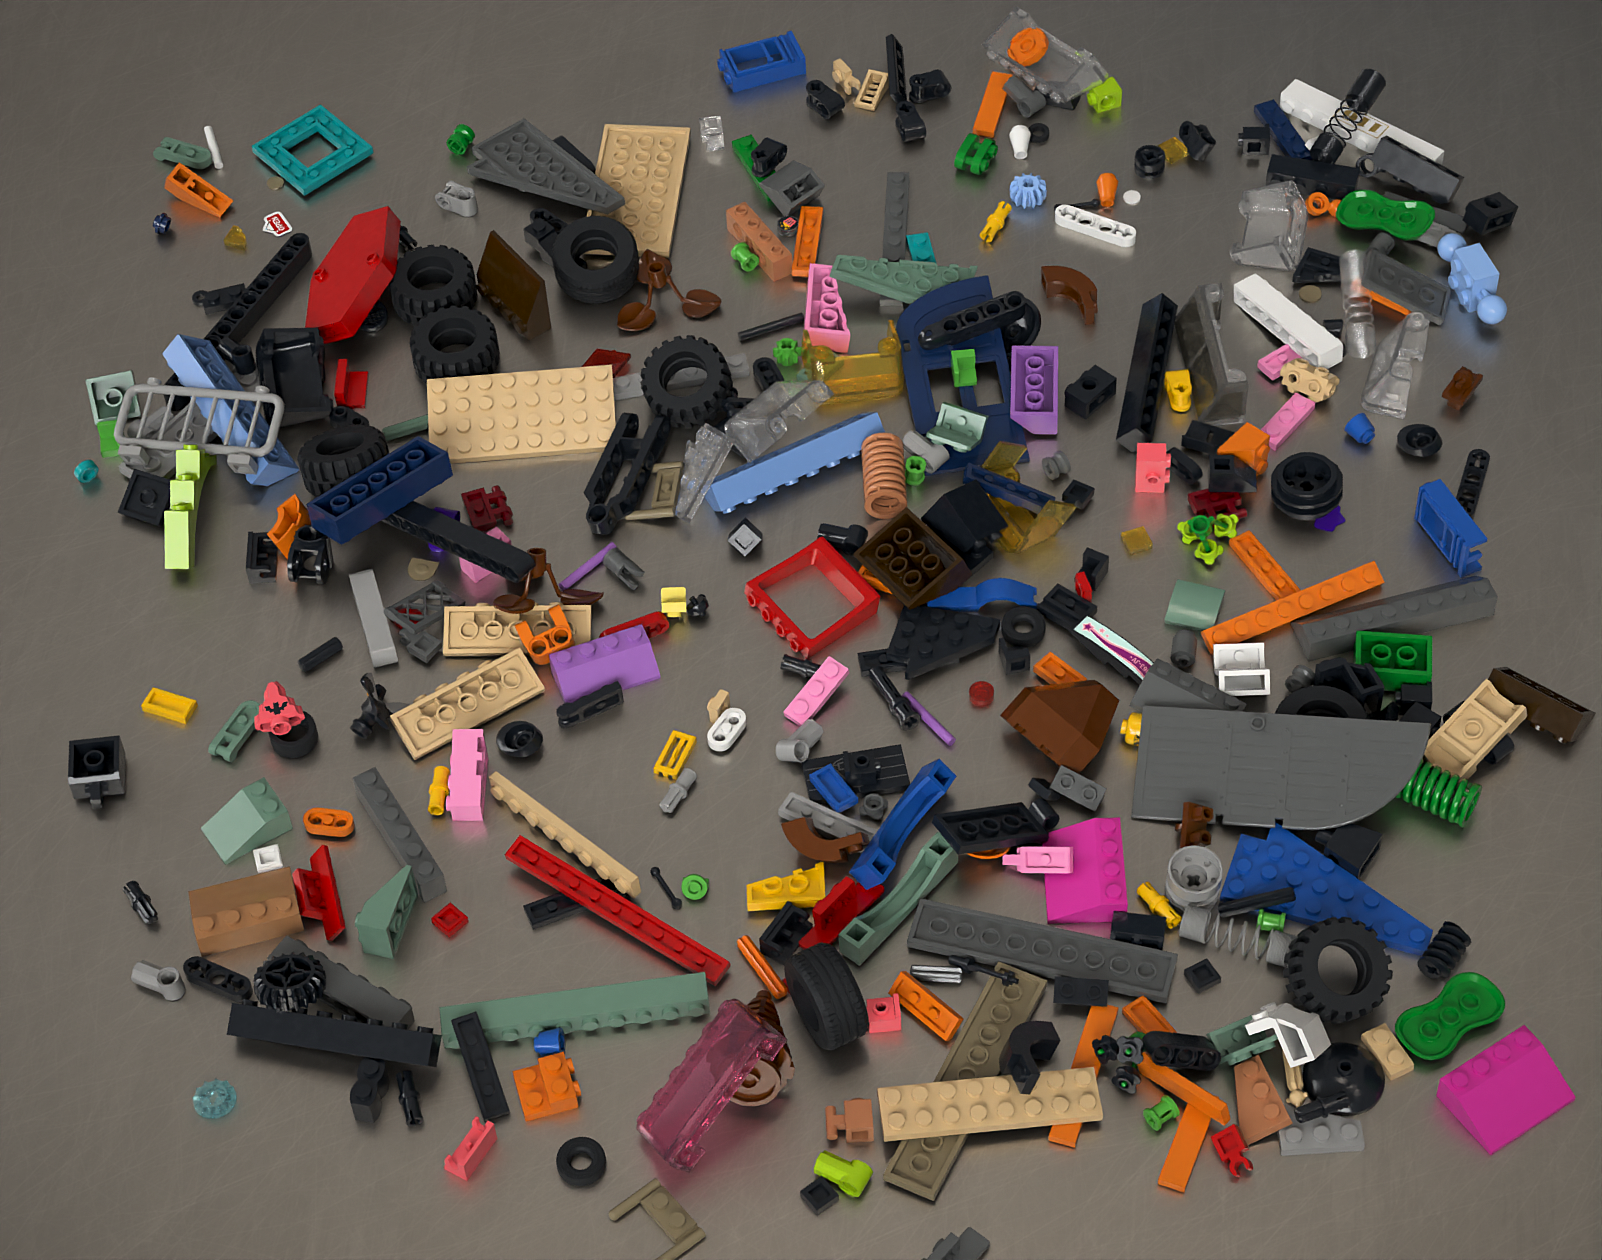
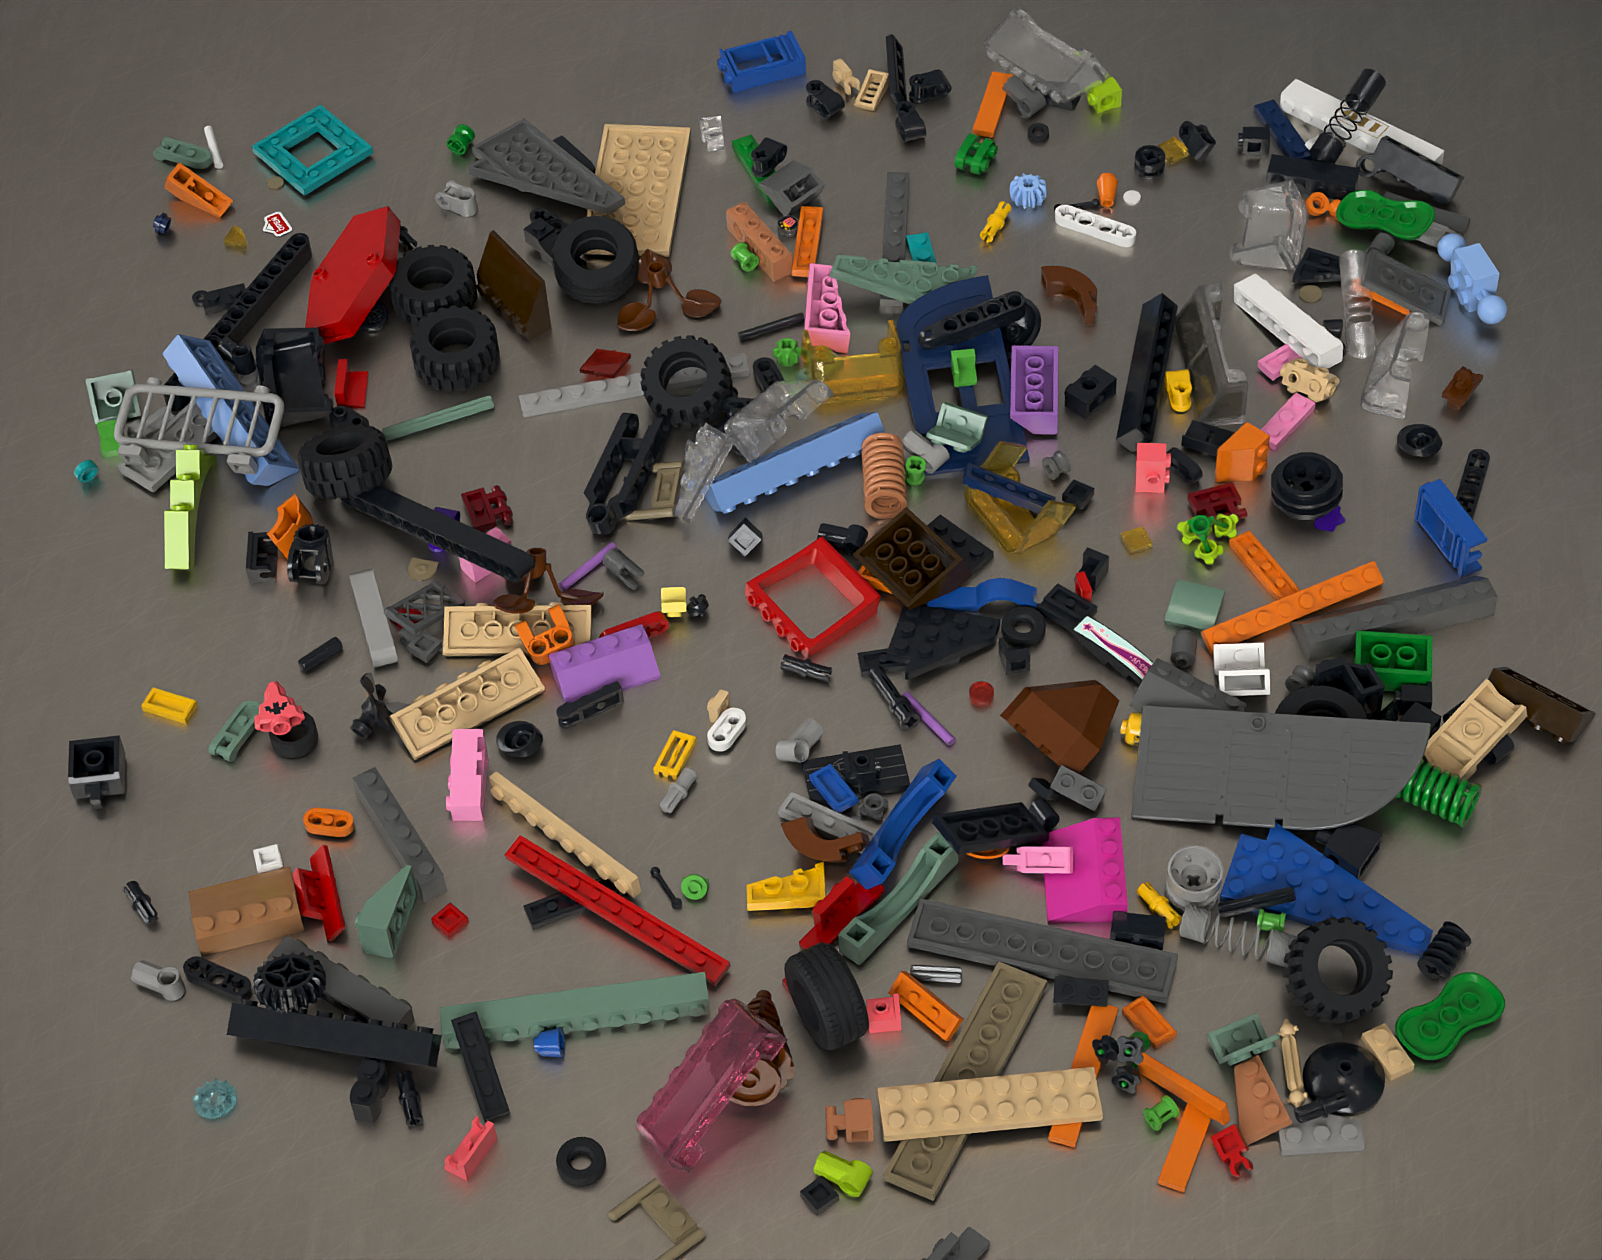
black plate [118,469,170,527] -> none
sand green slope [201,777,293,865] -> none
dark blue brick [306,436,453,545] -> none
tan plate [427,365,616,464] -> none
yellow pin [428,766,450,815] -> none
orange plate [512,1052,581,1122] -> none
orange axle [737,935,787,999] -> none
black hinge [759,901,813,966] -> none
bright pink plate [783,656,849,726] -> none
black slope [920,480,1008,553] -> none
black piece [948,955,1019,987] -> none
black arch [999,1021,1061,1095] -> none
orange tile [1007,27,1049,67] -> none
white cone [1009,125,1031,159] -> none
orange plate [1033,652,1087,684] -> none
black beam [1142,1031,1221,1071] -> none
reddish brown hips [1175,802,1213,848] -> none
black tile [1184,958,1221,994] -> none
black slope [1208,455,1257,492] -> none
white piece [1245,1002,1331,1068] -> none
blue hat [1344,413,1375,444] -> none
dark pink slope [1436,1025,1576,1155] -> none
black brick [1463,192,1518,235] -> none

